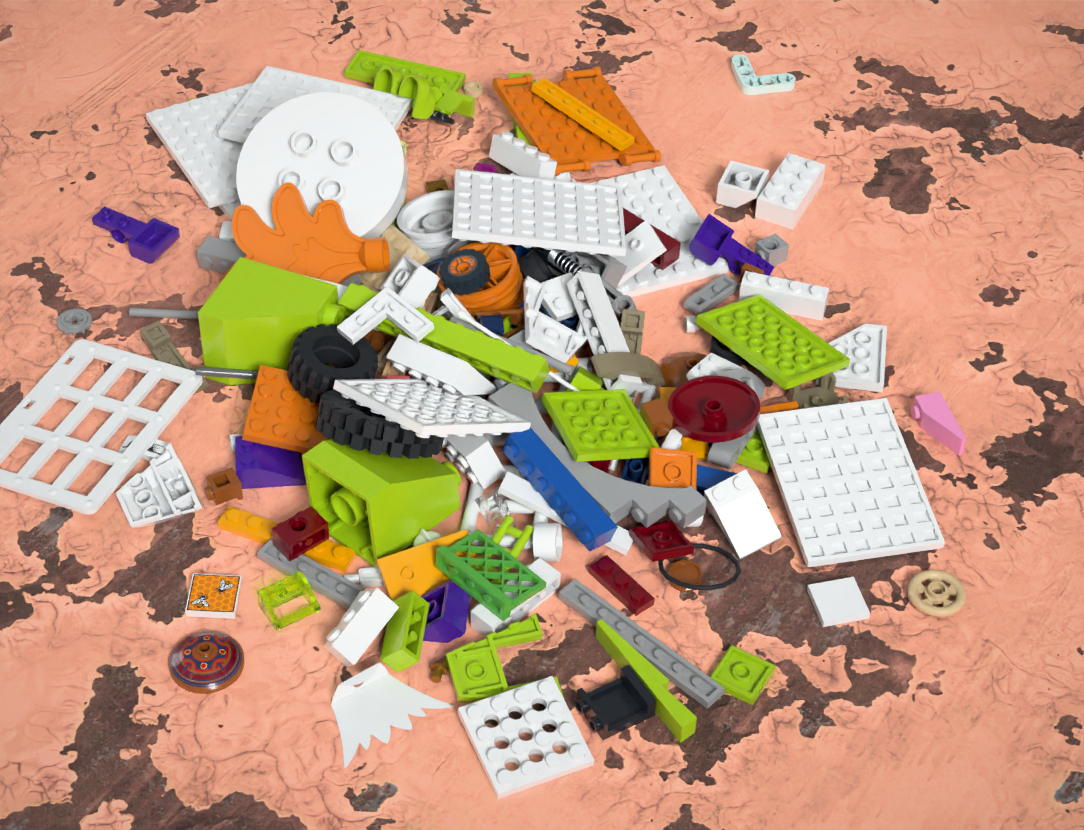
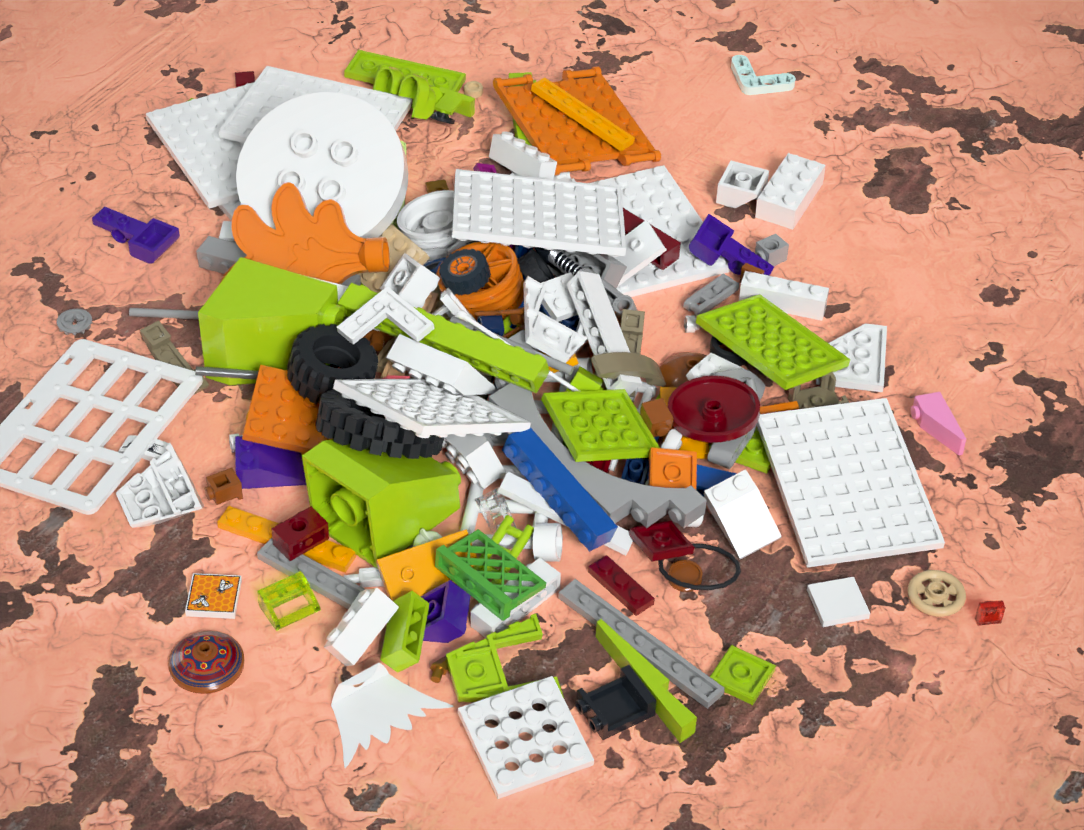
none -> dark red tile [235,71,255,88]
none -> clear red plate [975,600,1006,626]

